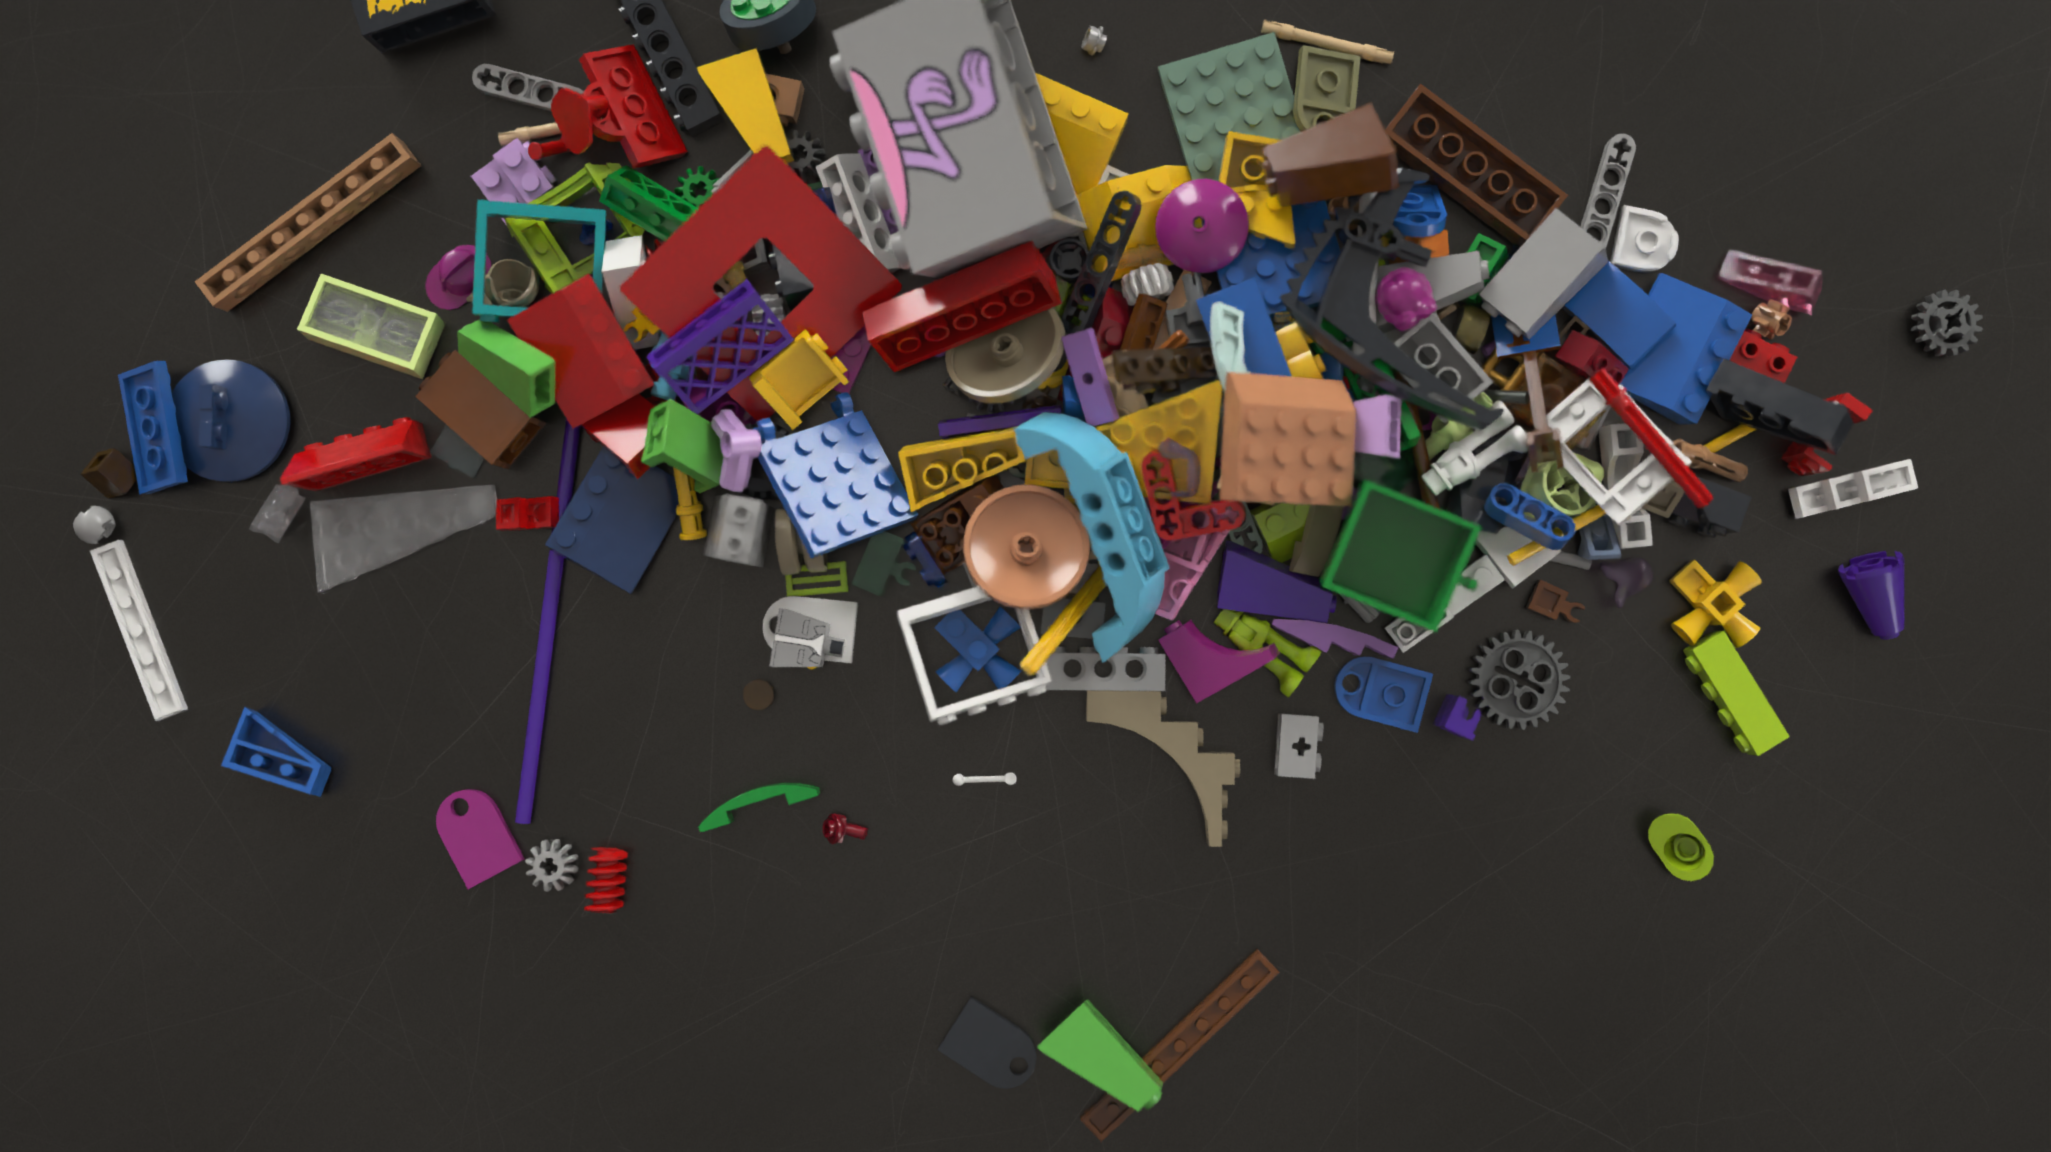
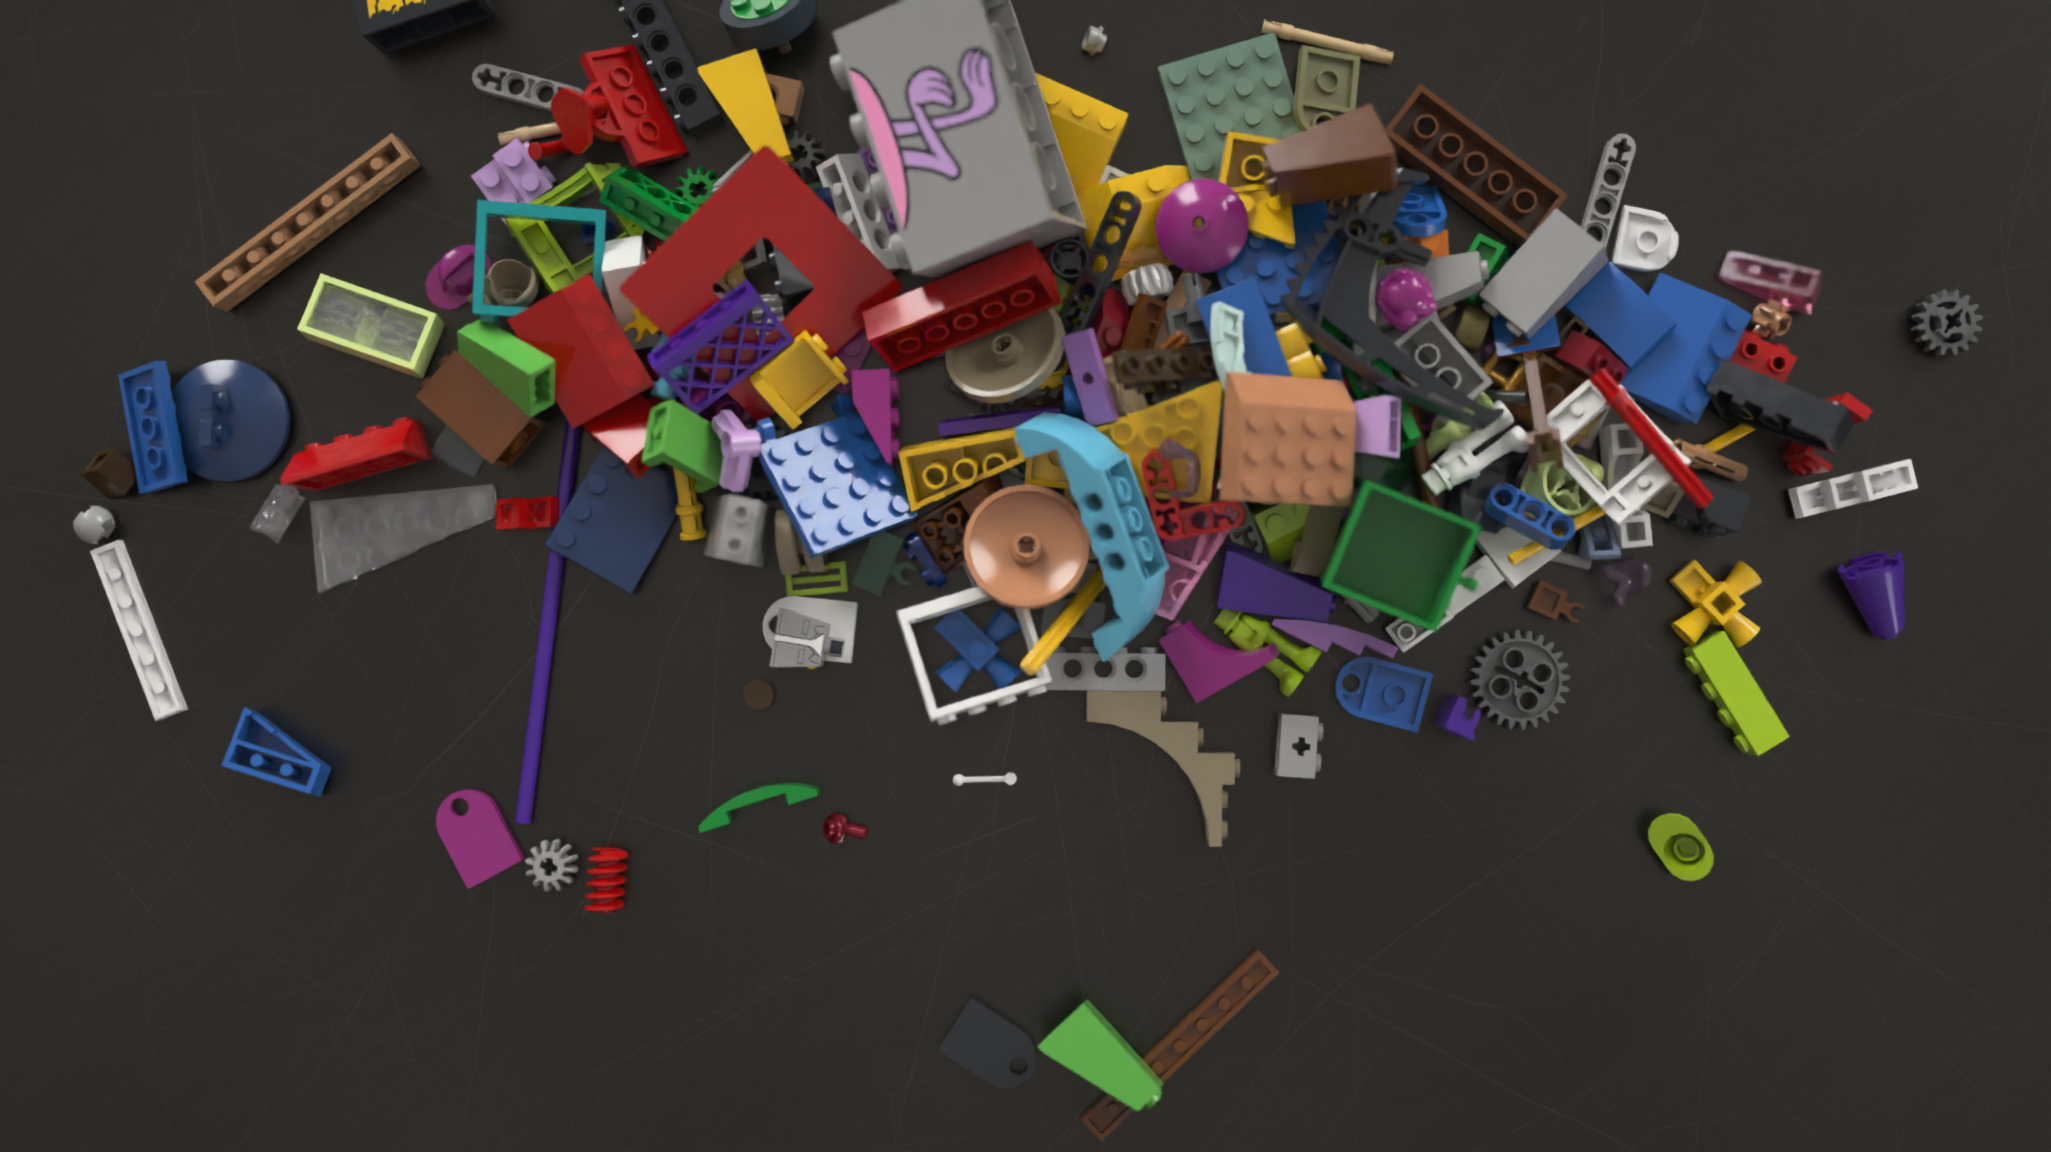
none -> magenta slope [852,369,901,468]

